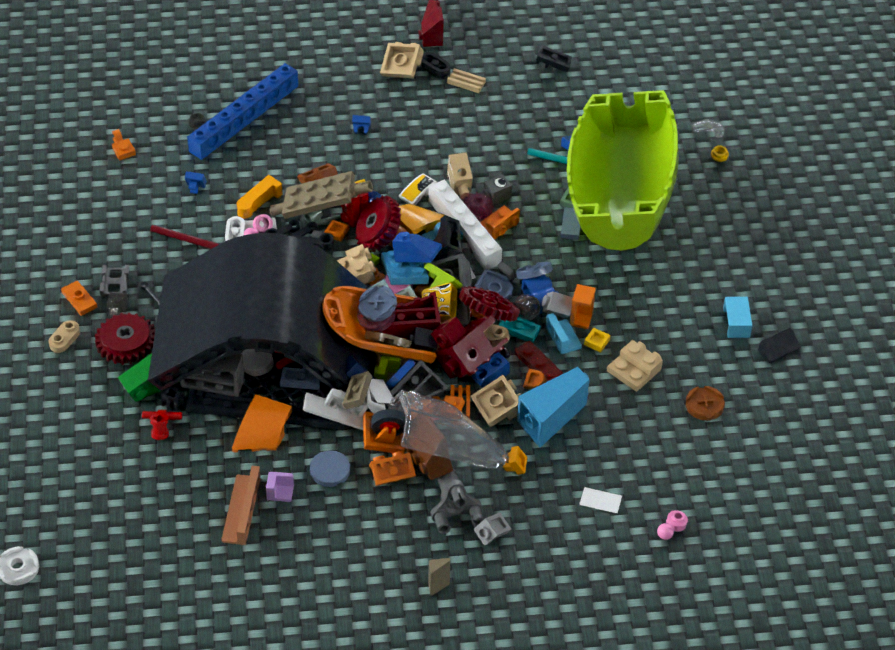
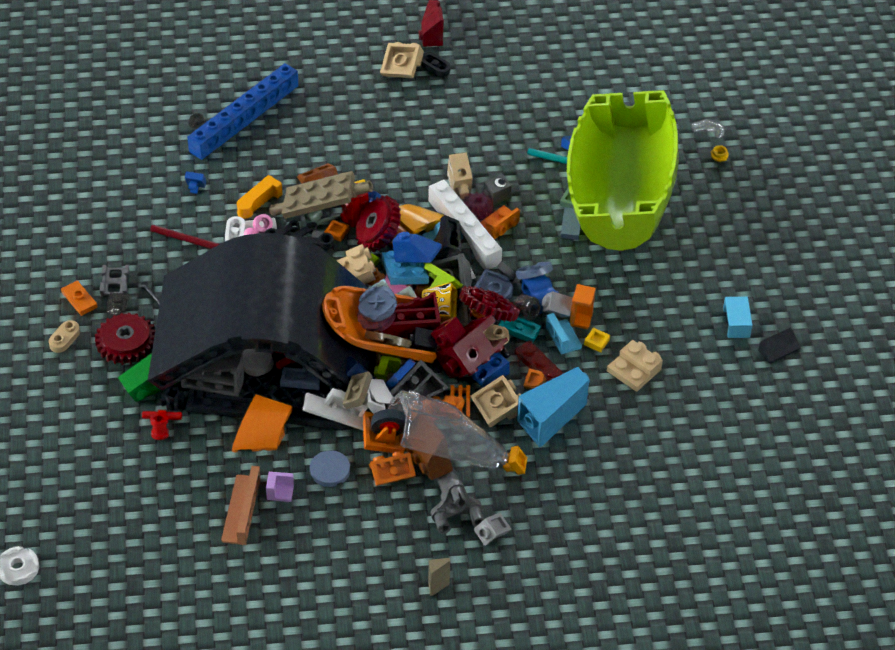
orange plate [112,129,136,161] -> none
blue tile [352,115,371,135] -> none
slope [399,173,437,205] -> none
tan tile [447,68,486,93] -> none
black plate [536,45,572,72] -> none
white sticker [579,487,622,513] -> none
bright pink plate [657,511,688,540] -> none
dark orange tile [686,386,725,421] -> none

